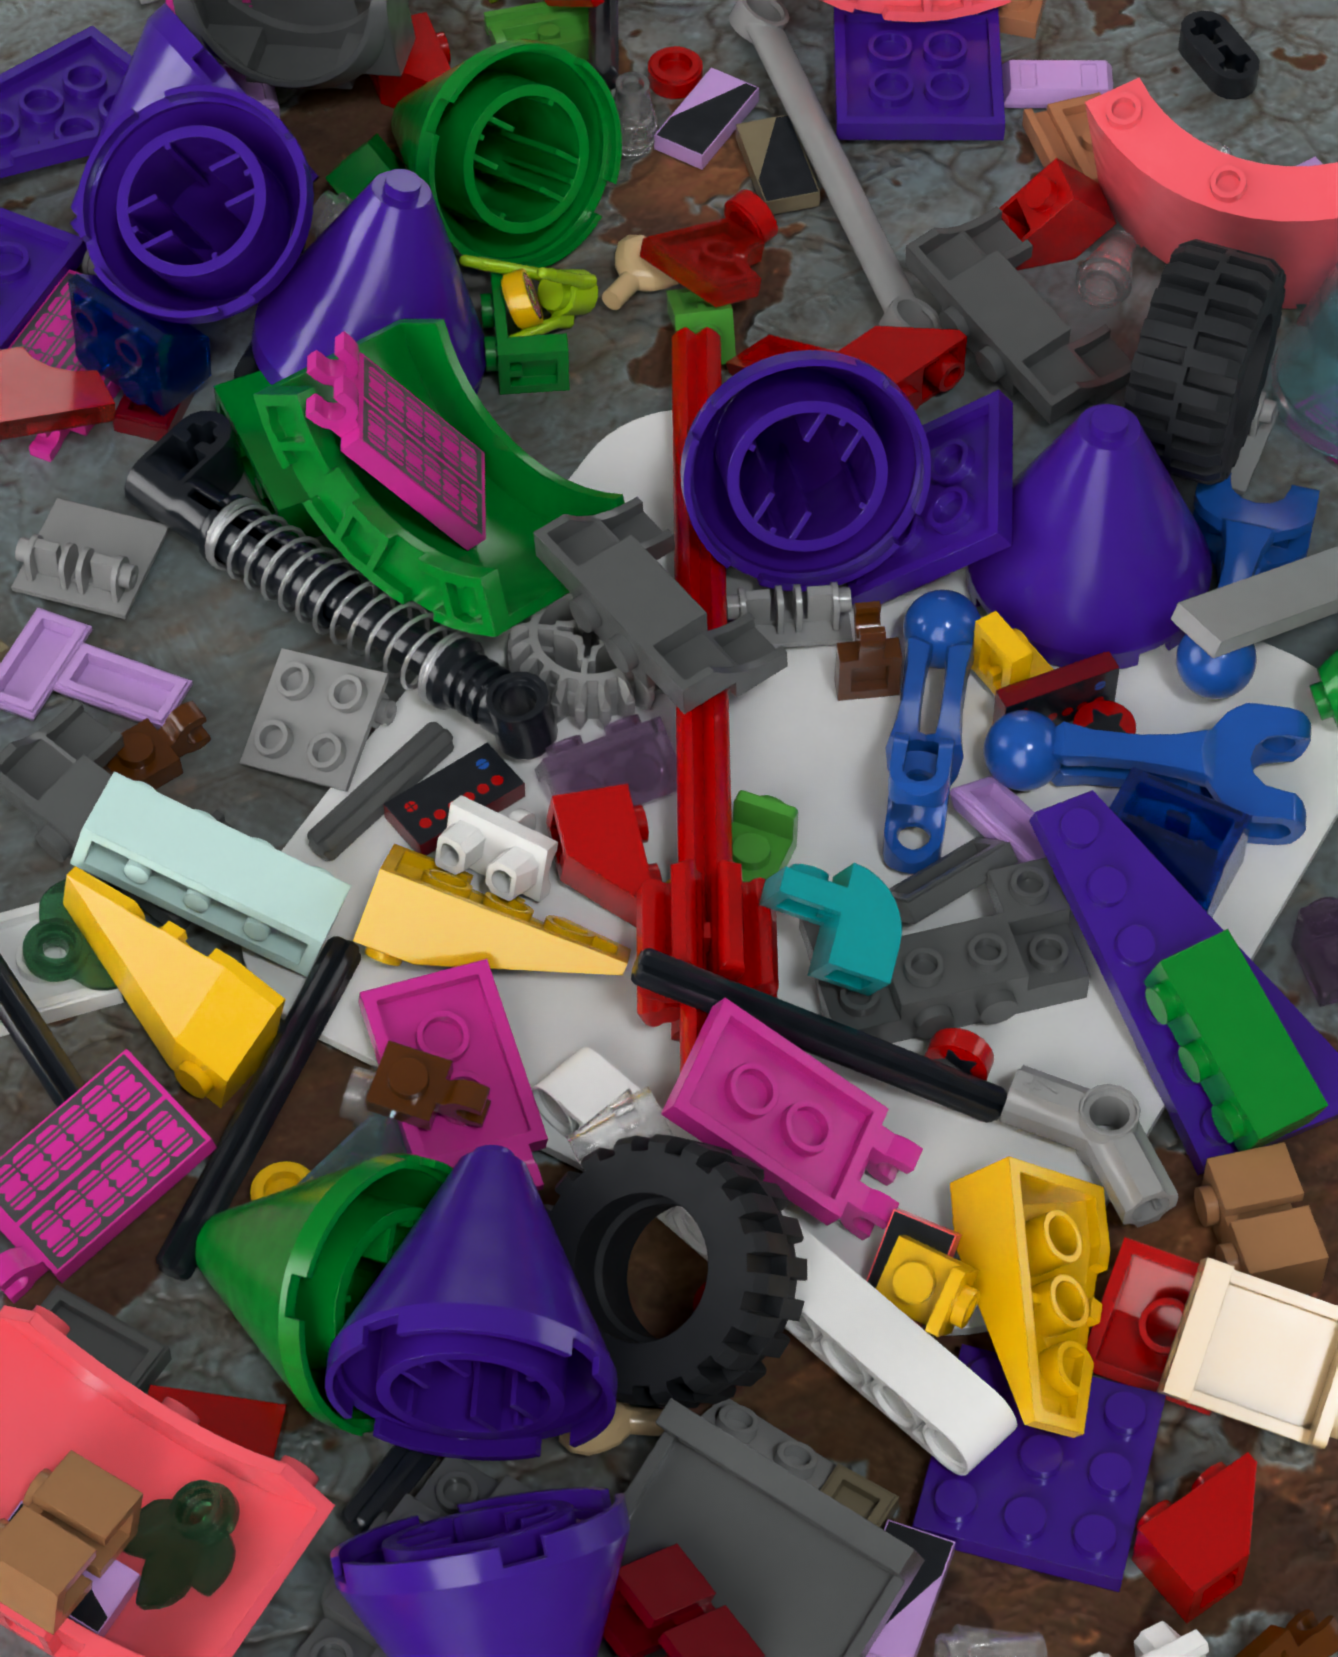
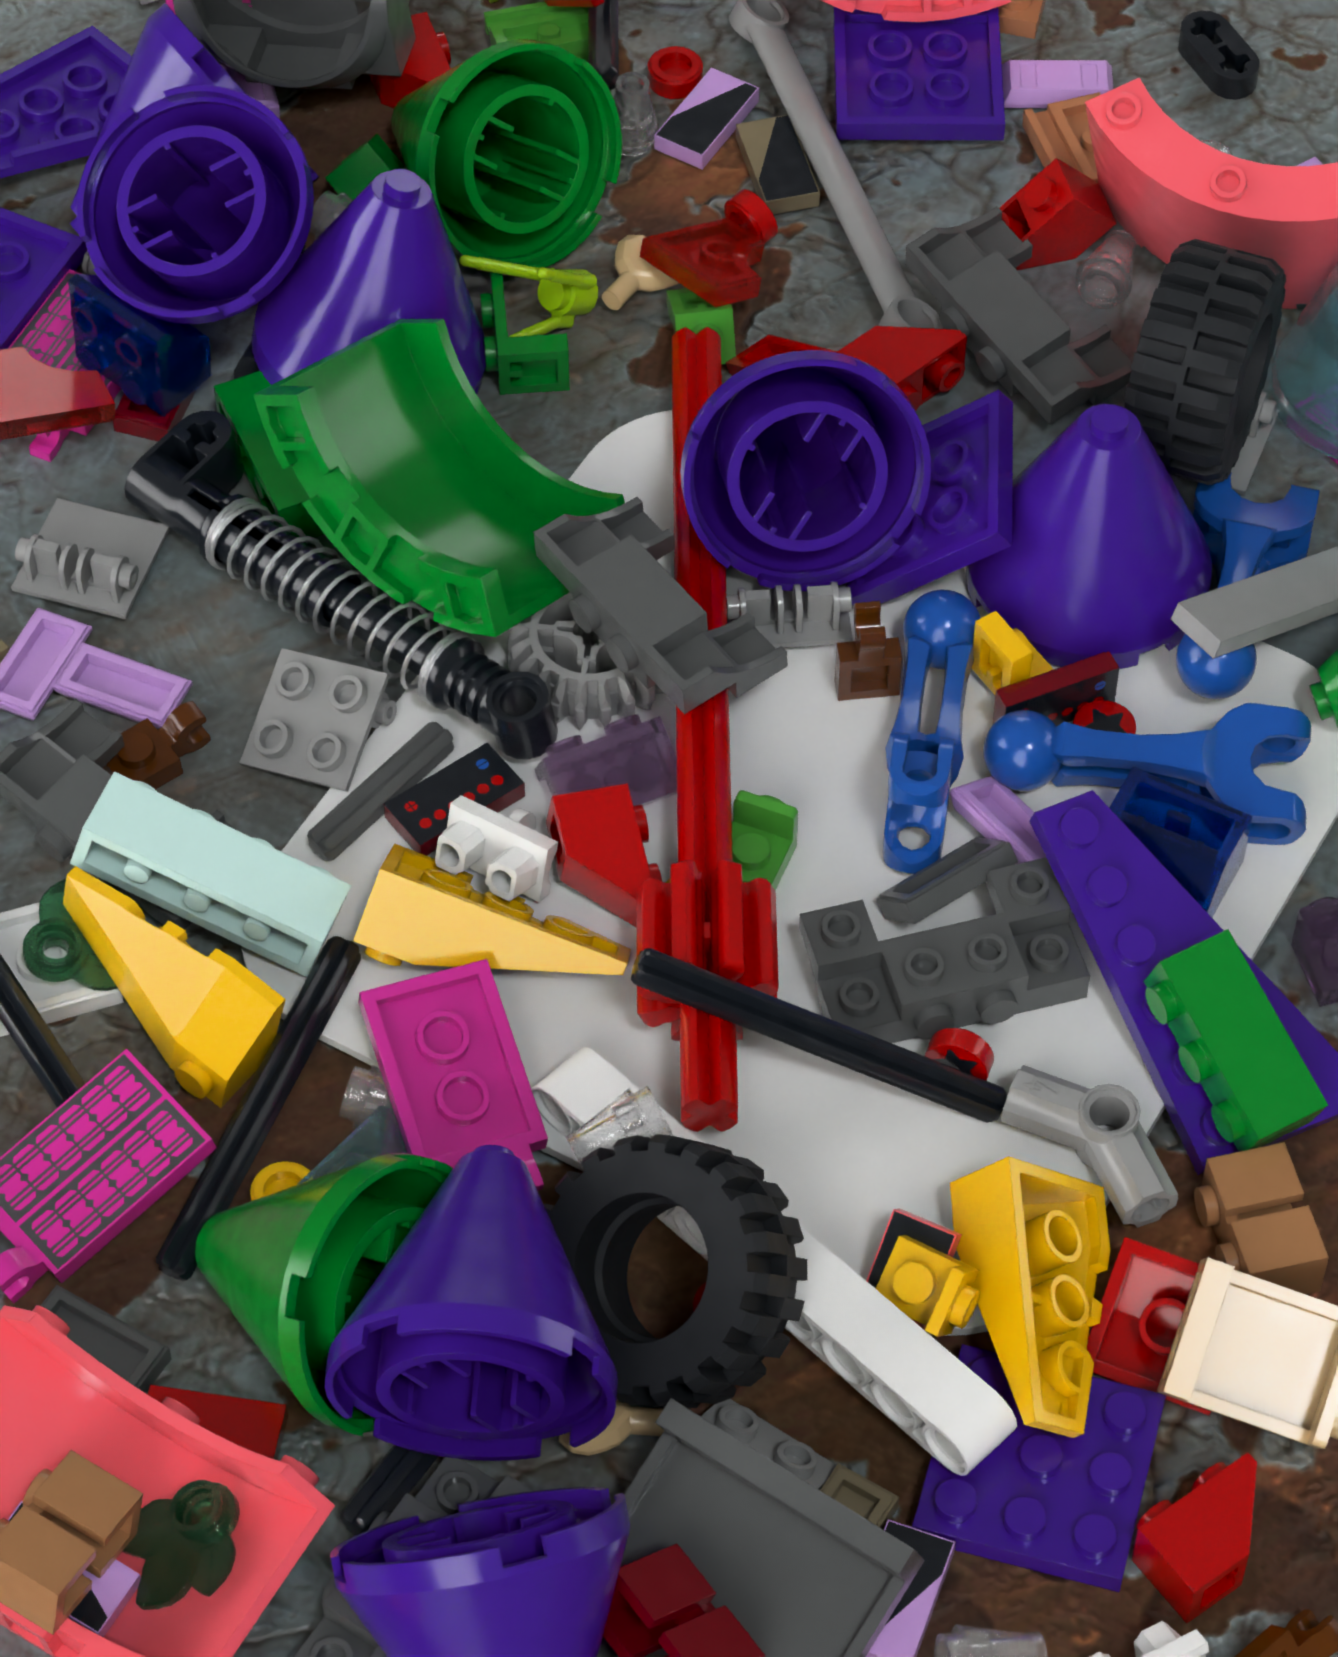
dark pink tile [306,331,486,551] -> none
reddish brown plate [365,1041,491,1130] -> none
yellow tile [501,268,543,329] -> none
dark pink tile [661,998,923,1240] -> none
teal brick [759,863,902,996] -> none

